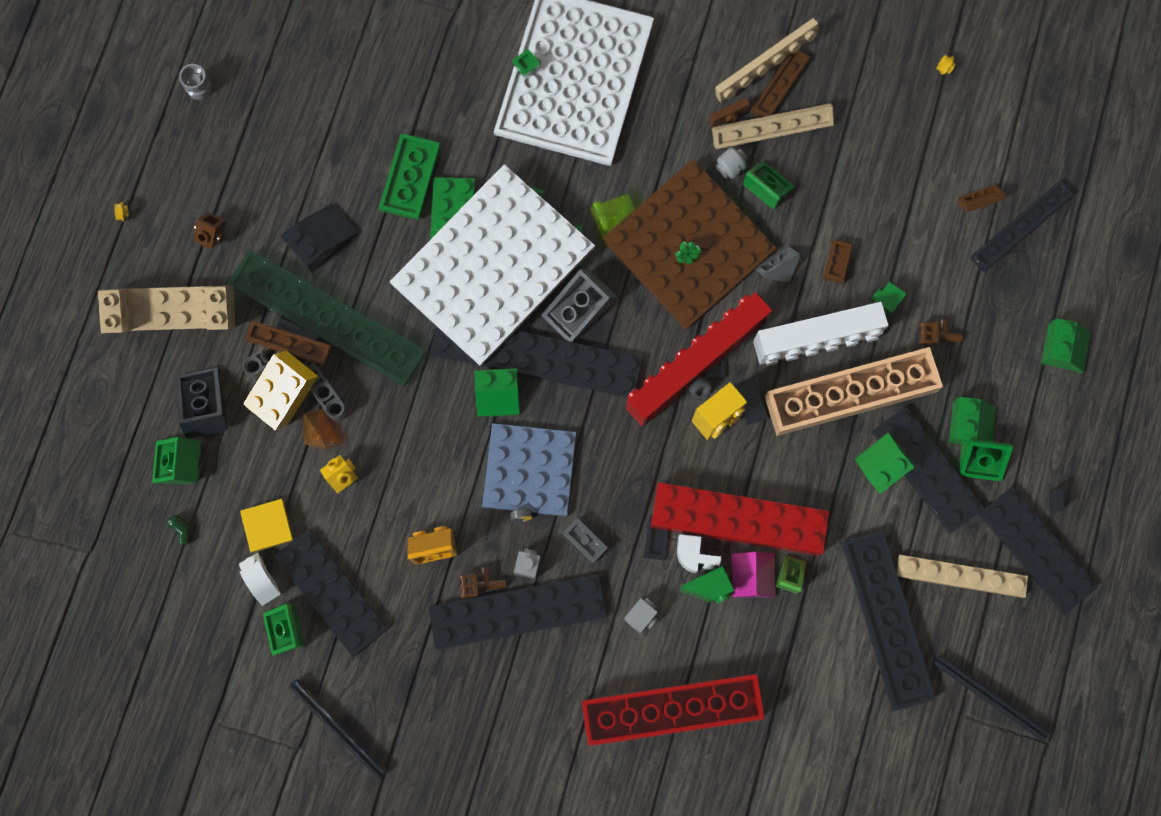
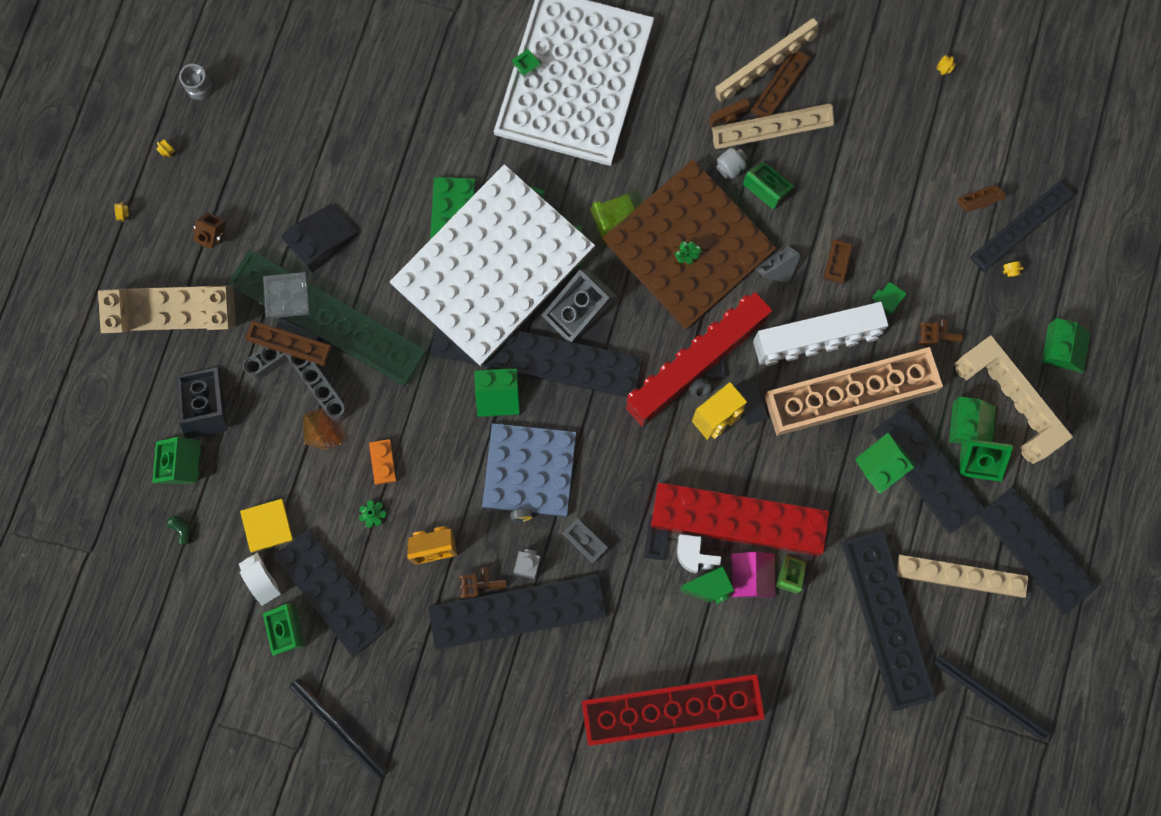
brick [244,351,318,430] -> none
yellow brick [320,455,358,494] -> none
green plate [379,133,441,220] -> none
light grey brick [623,598,657,633] -> none
none -> yellow plate [156,139,175,158]
none -> clear plate [263,272,309,319]
none -> green plant [359,500,386,528]
none -> orange plate [369,439,397,485]
none -> tan plate [953,336,1073,464]
none -> yellow plate [1003,262,1024,277]

